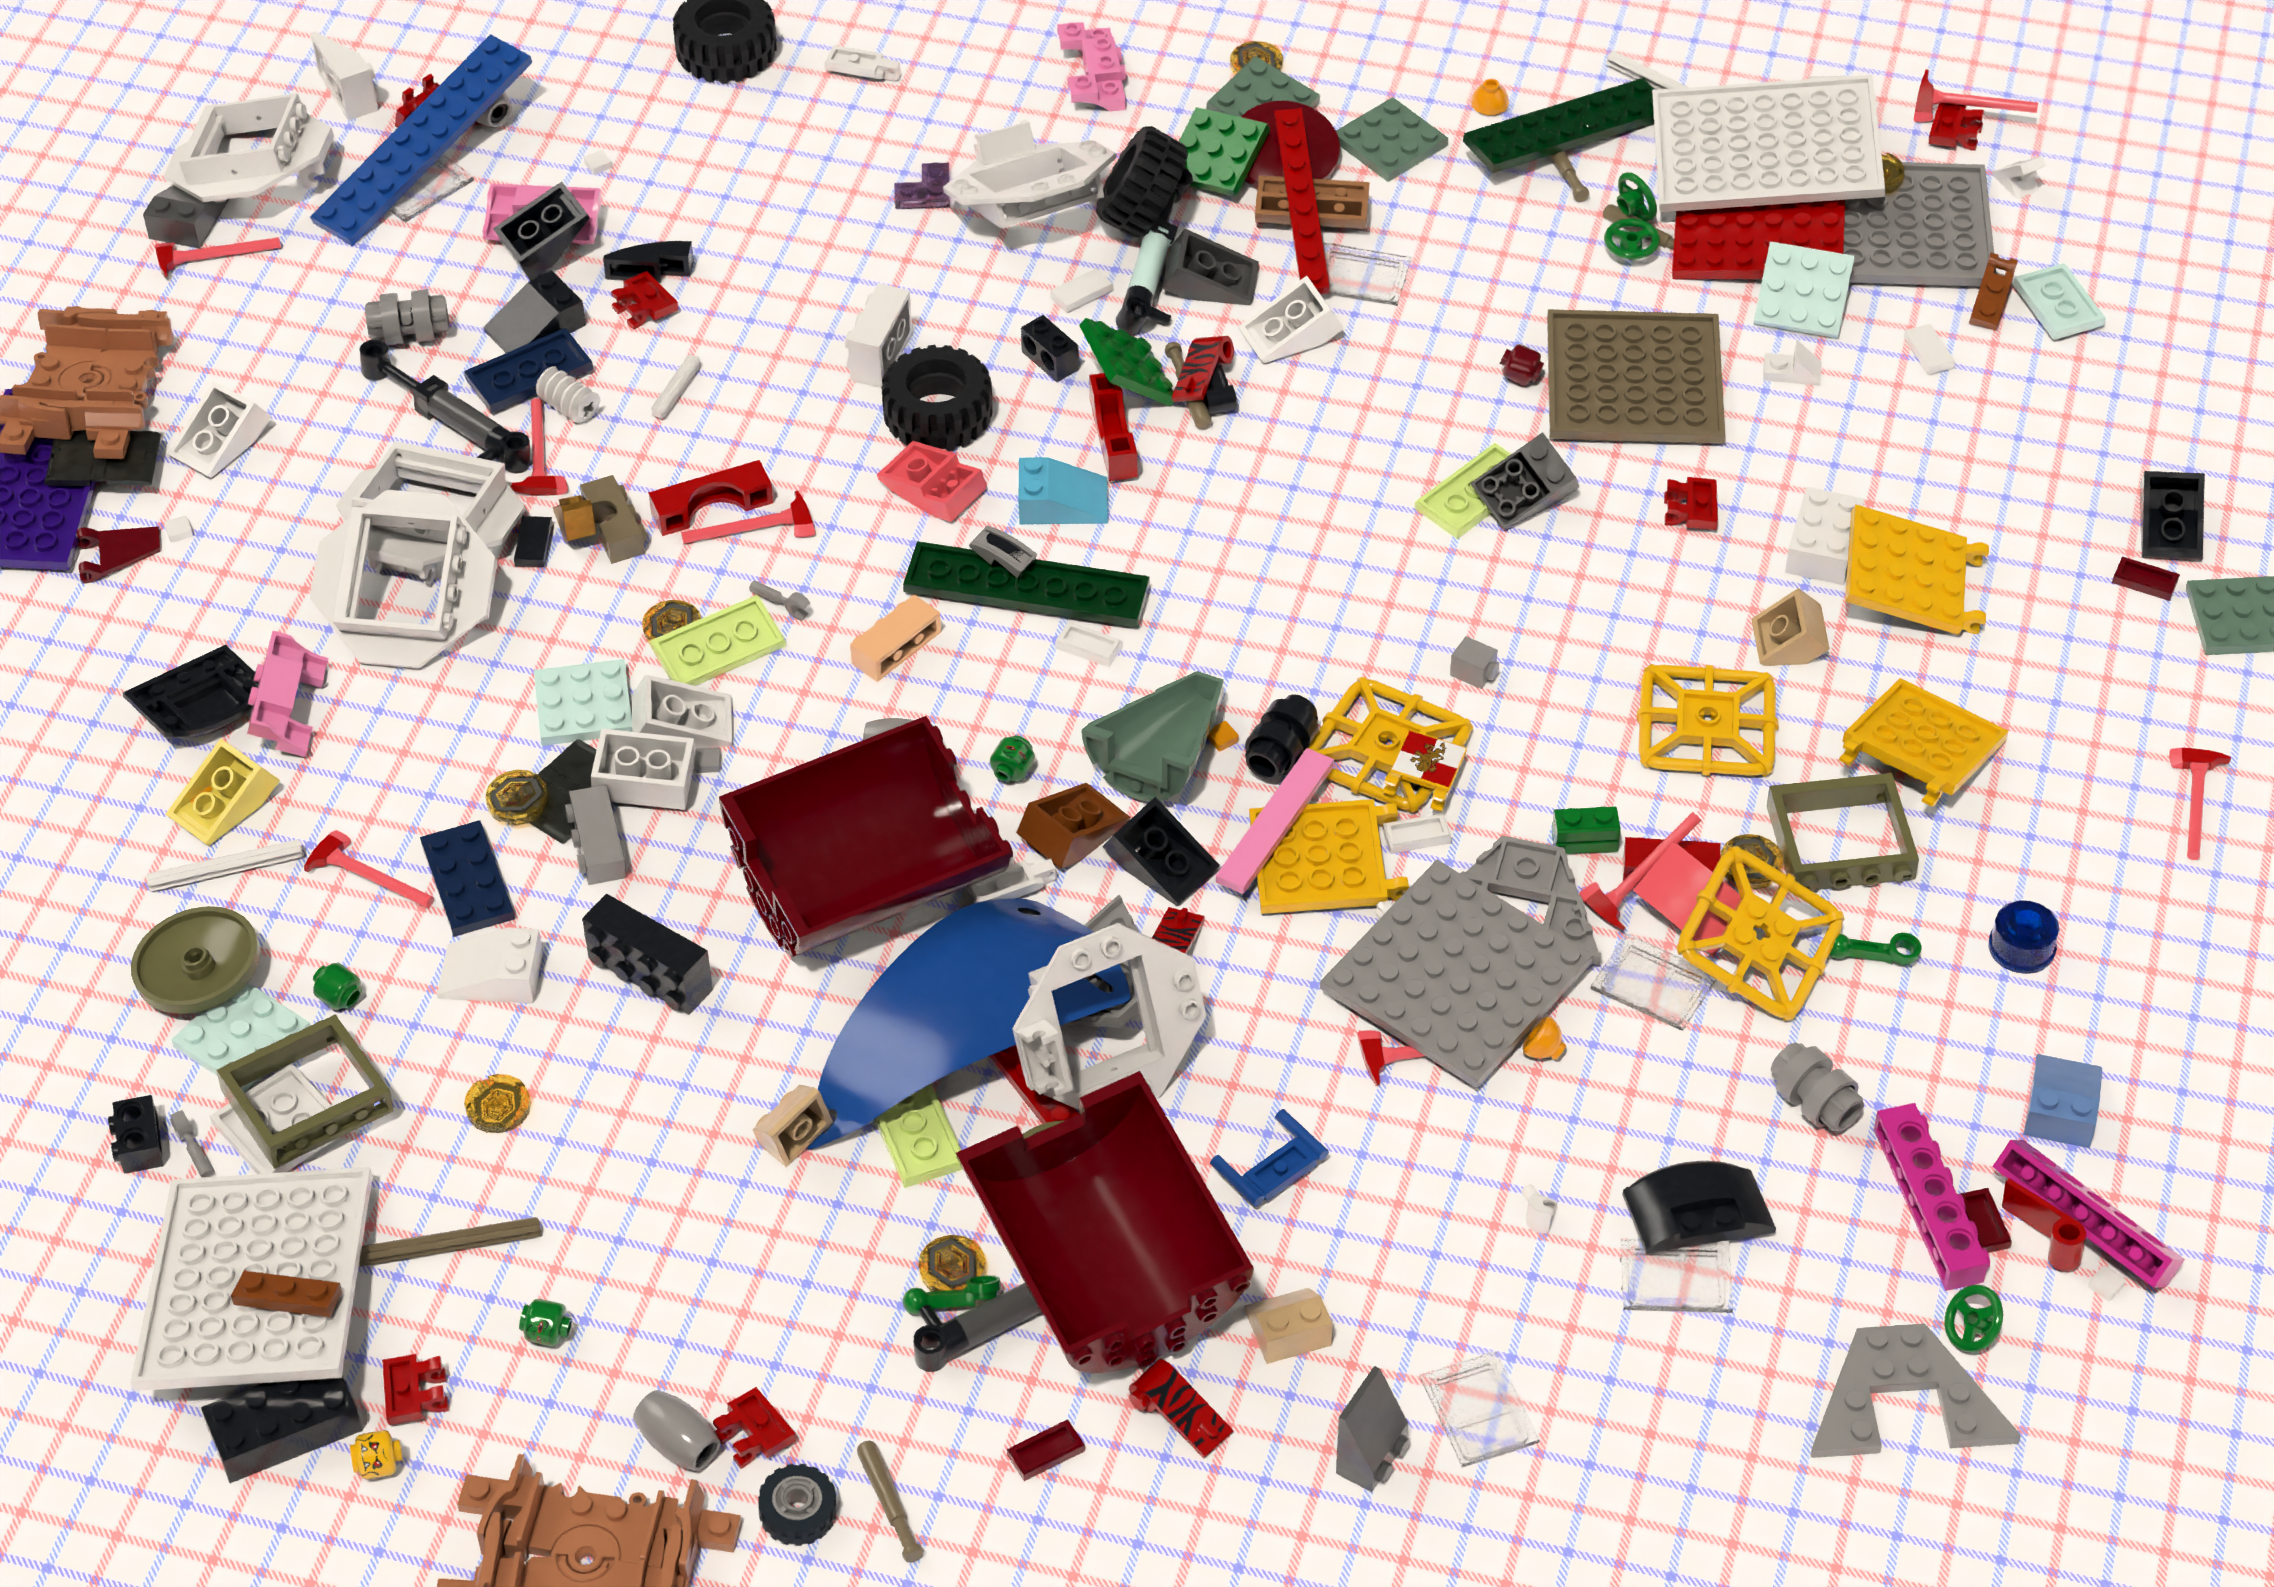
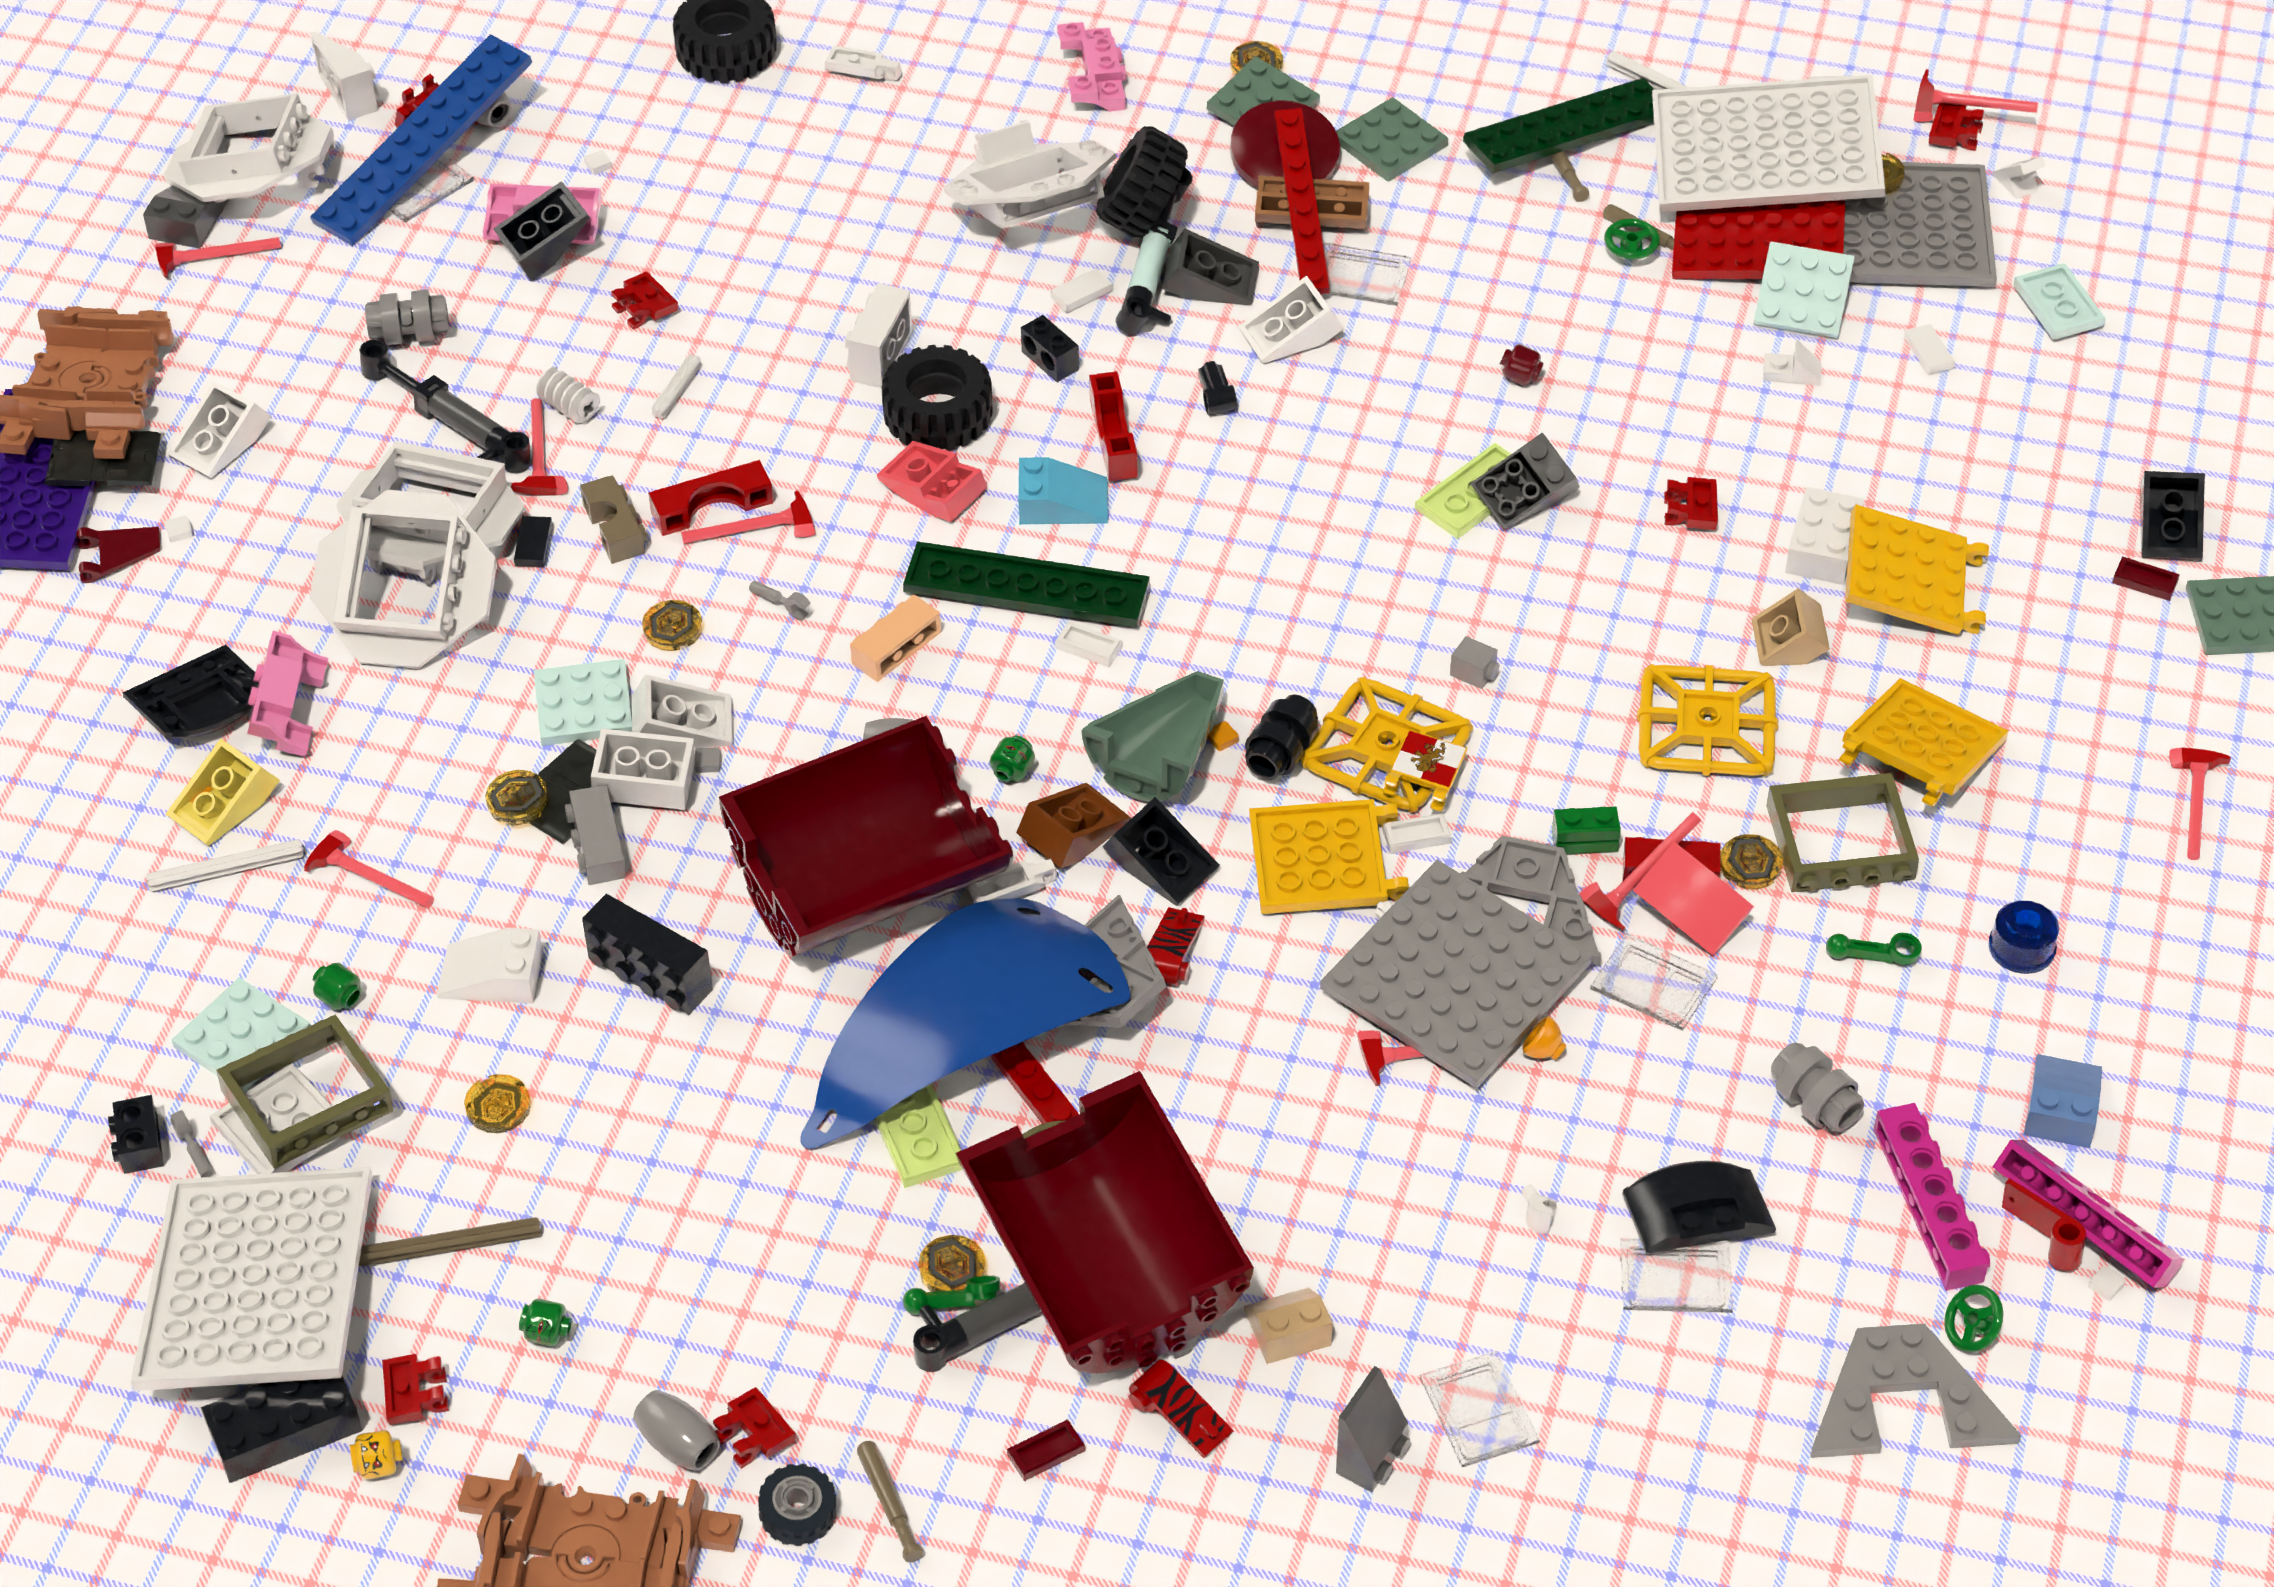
olive dish [131,906,261,1014] -> none
dark orange plate [231,1271,342,1317] -> none
dark blue plate [420,820,515,937] -> none
dark blue plate [464,328,593,413] -> none
slope [483,270,586,353] -> none
pearl gold slope [552,495,596,541] -> none
black slope [603,241,694,283] -> none
yellowish green tile [650,594,786,686] -> none
tan slope [752,1084,833,1167] -> none
clear purple plate [894,162,950,210] -> none
light grey slope [969,525,1038,578] -> none
white hinge [1012,923,1207,1110] -> none
green plate [1079,318,1174,407] -> none
dark tan piece [1164,342,1212,429] -> none
red door [1171,335,1234,402] -> none
plate [1179,107,1270,197] -> none
blue plate [1210,1109,1329,1207] -> none
bright pink tile [1216,748,1334,894] -> none
light orange brick [1471,79,1509,115] -> none
dark tan plate [1547,309,1725,444] -> none
green piece [1616,172,1657,222] -> none
yellow plate [1676,846,1845,1021] -> none
dark red tile [1959,1188,2012,1253] -> none
dark orange plate [1969,252,2018,331] -> none

